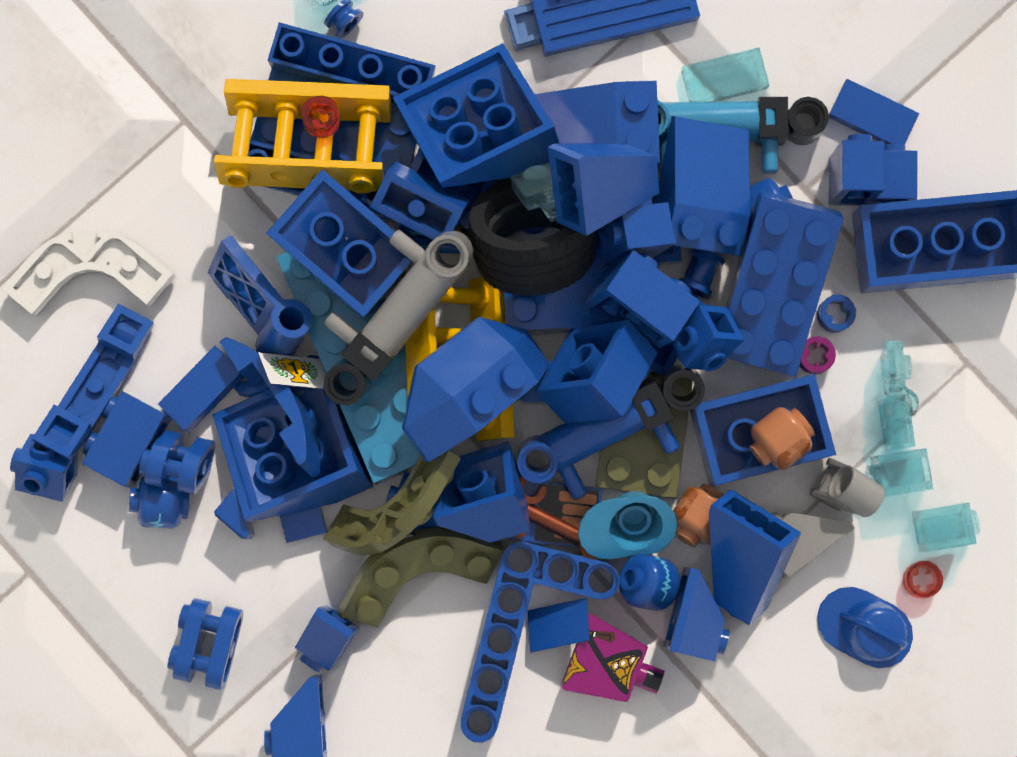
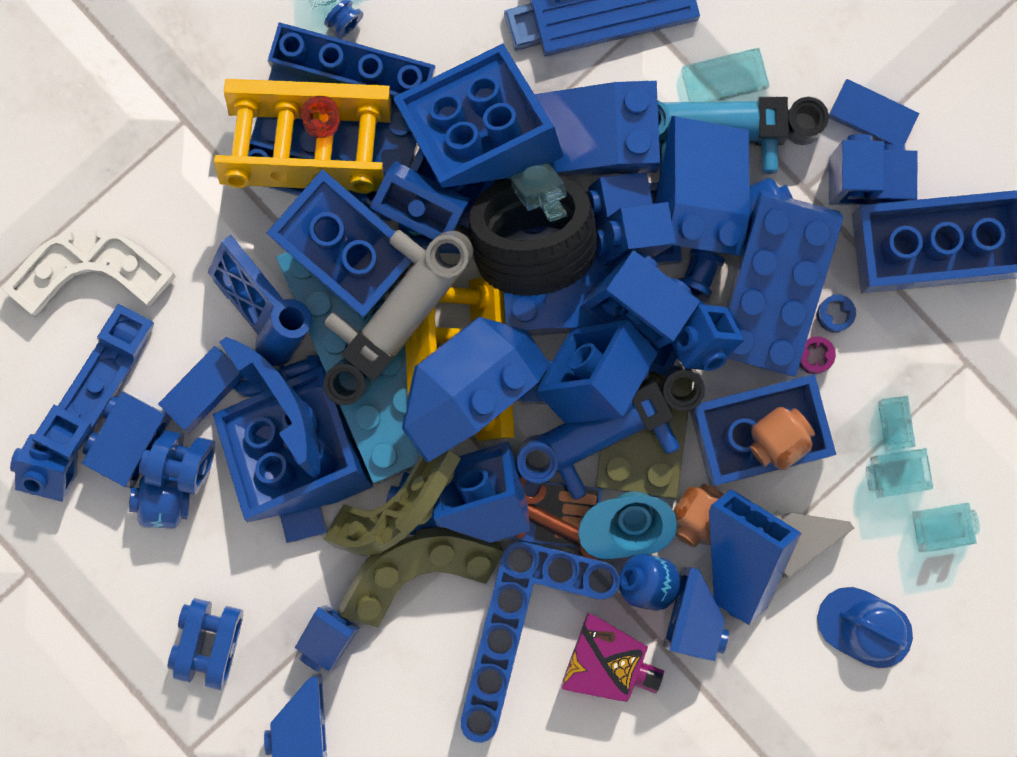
blue slope [214,489,255,540] -> none
sticker [258,352,326,389] -> none
blue sticker [528,598,590,653] -> none
blue slope [548,144,659,236] -> none
light grey piece [809,458,885,517] -> none
clear light blue plate [880,341,919,417] -> none
clear red bush [903,561,943,599] -> none

